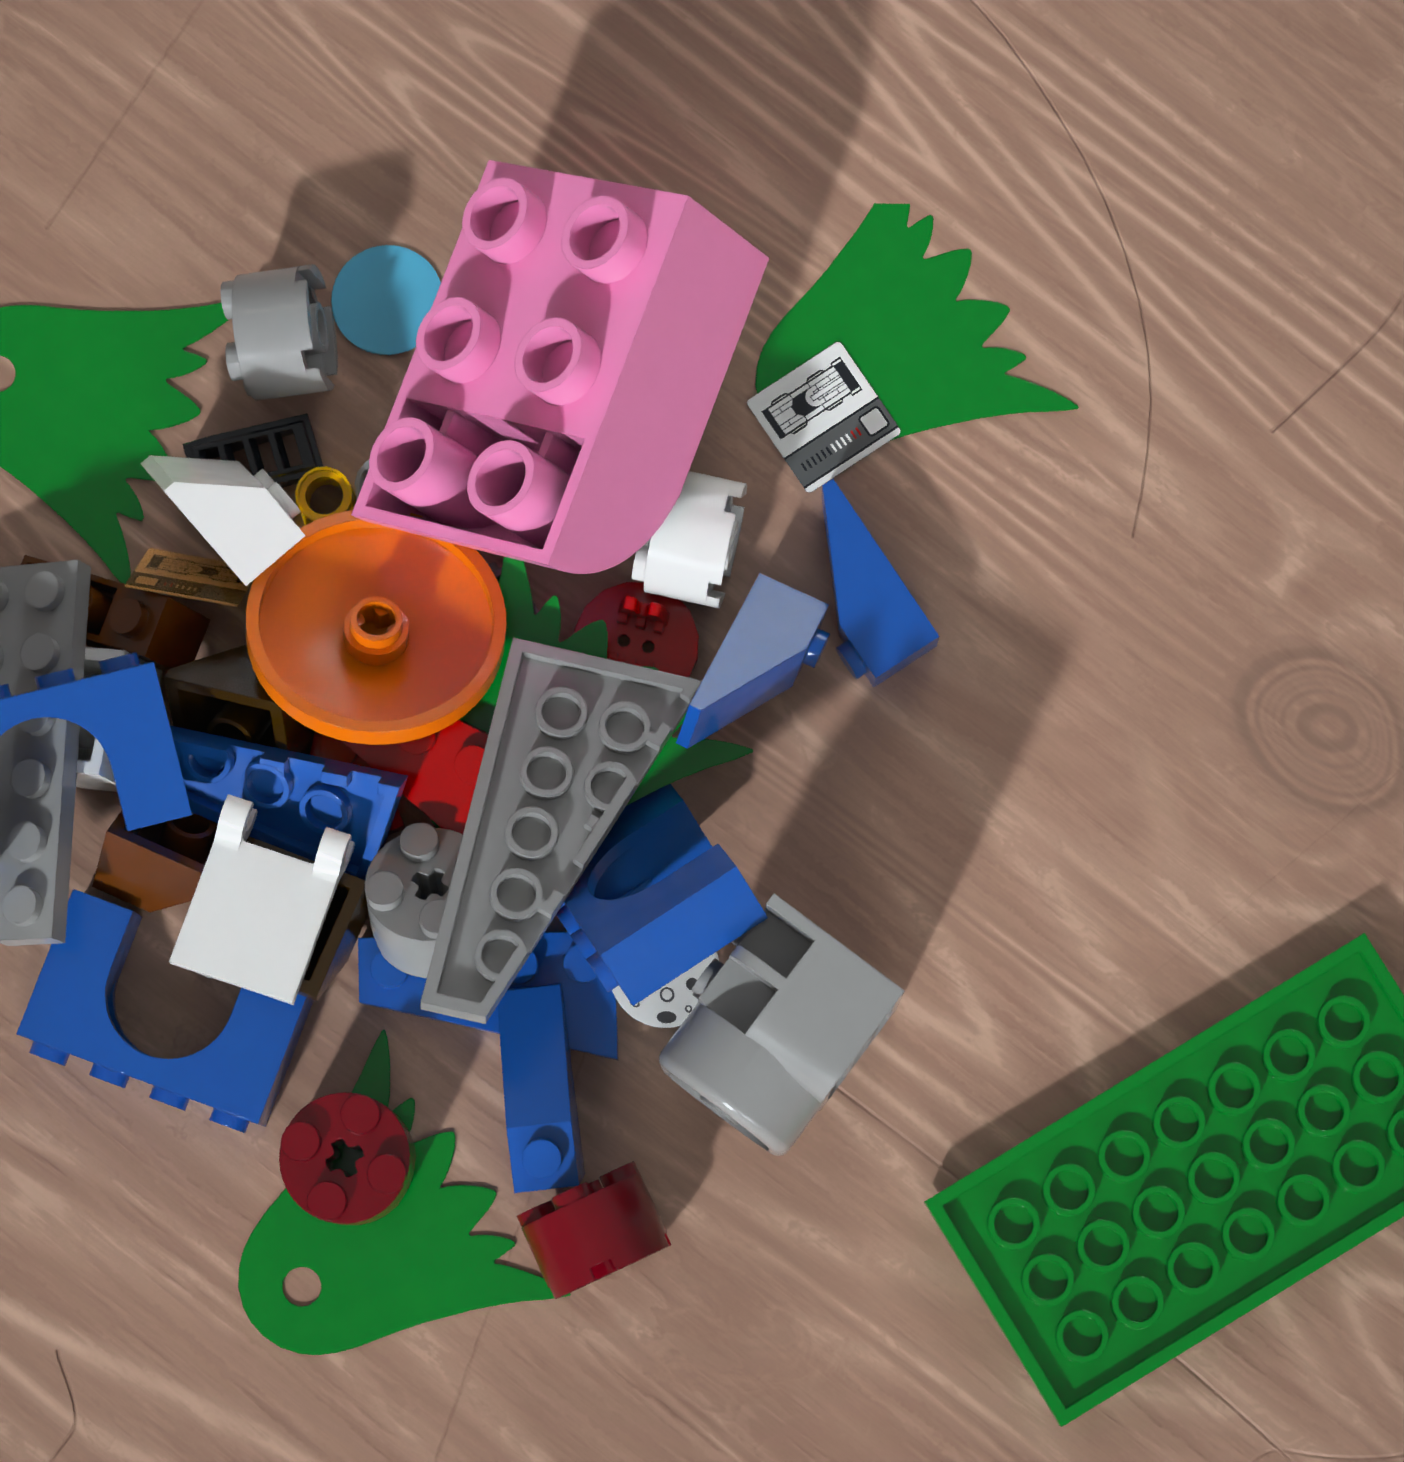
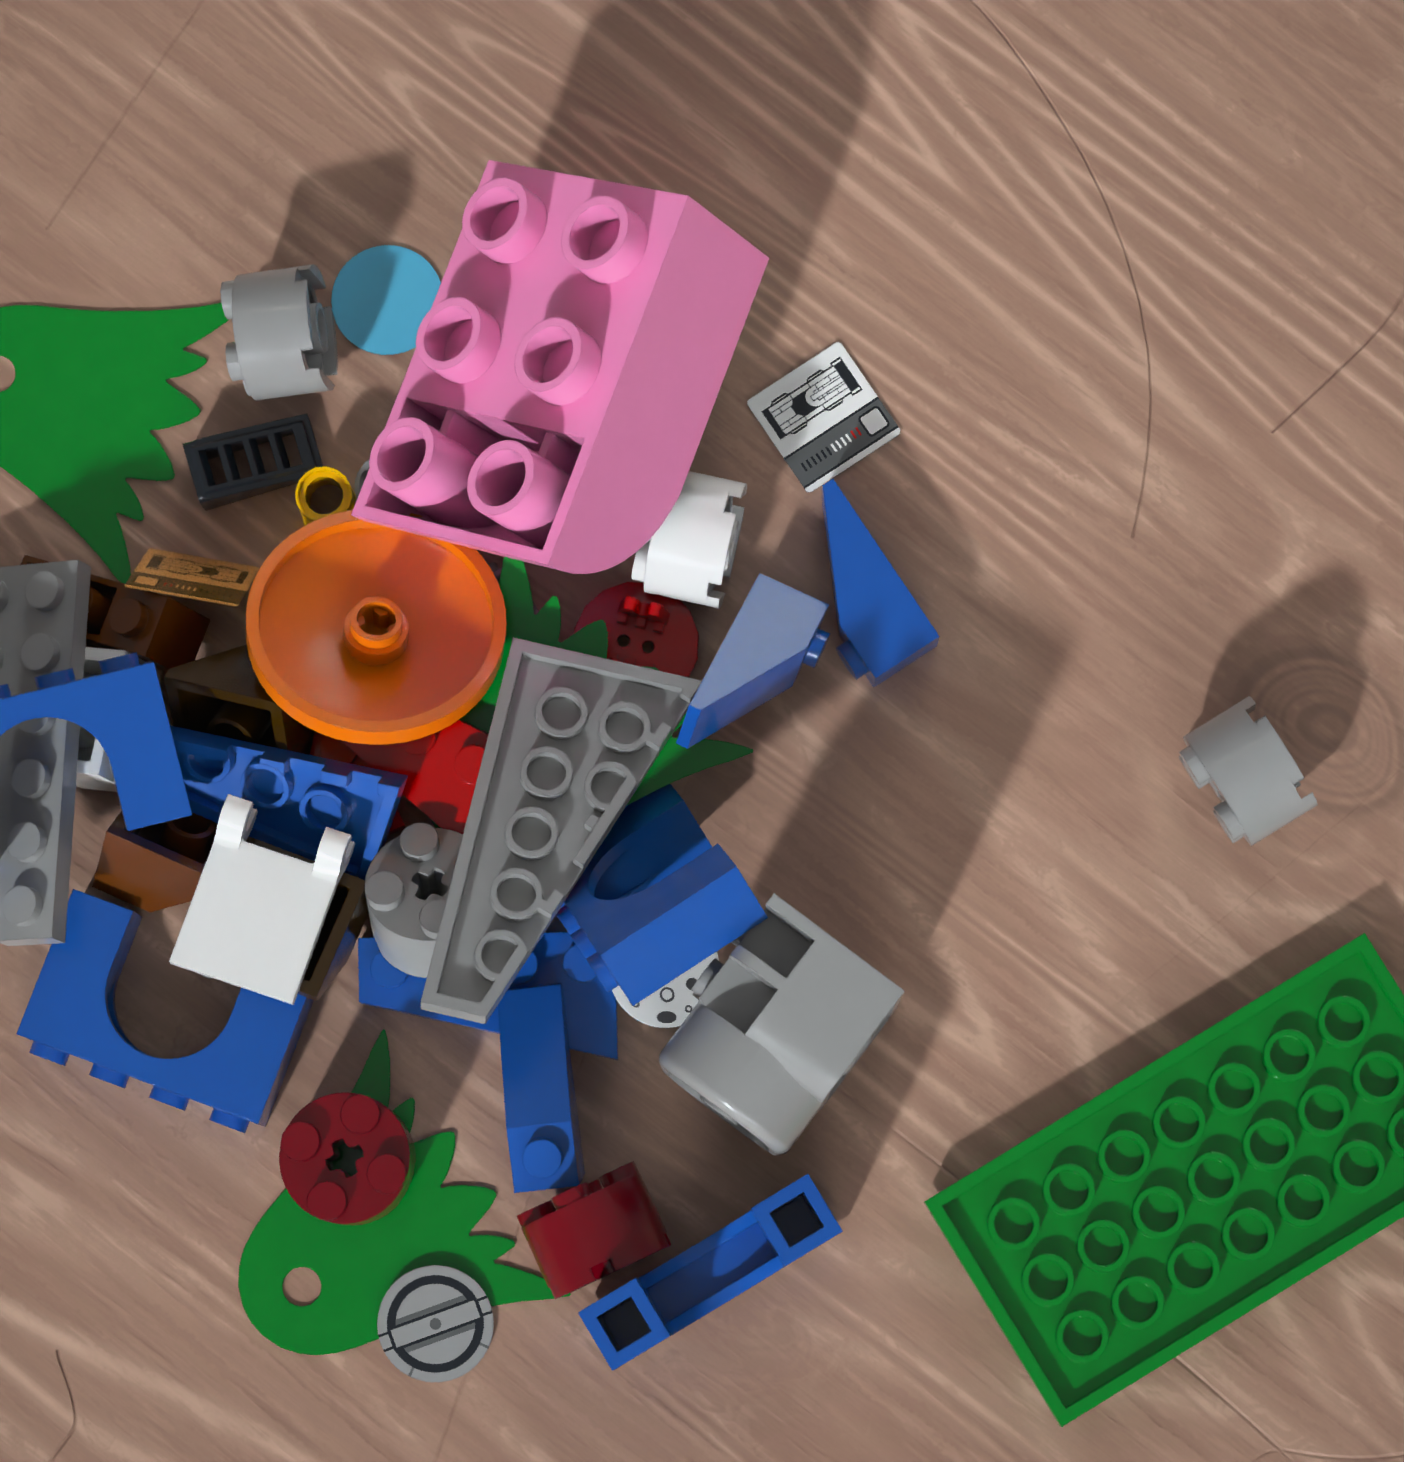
white slope [140,455,305,586] -> none
green piece [755,202,1079,441] -> none
none -> light grey sticker [377,1265,494,1382]
none -> blue arch [578,1174,843,1371]
none -> light grey brick [1179,696,1318,846]

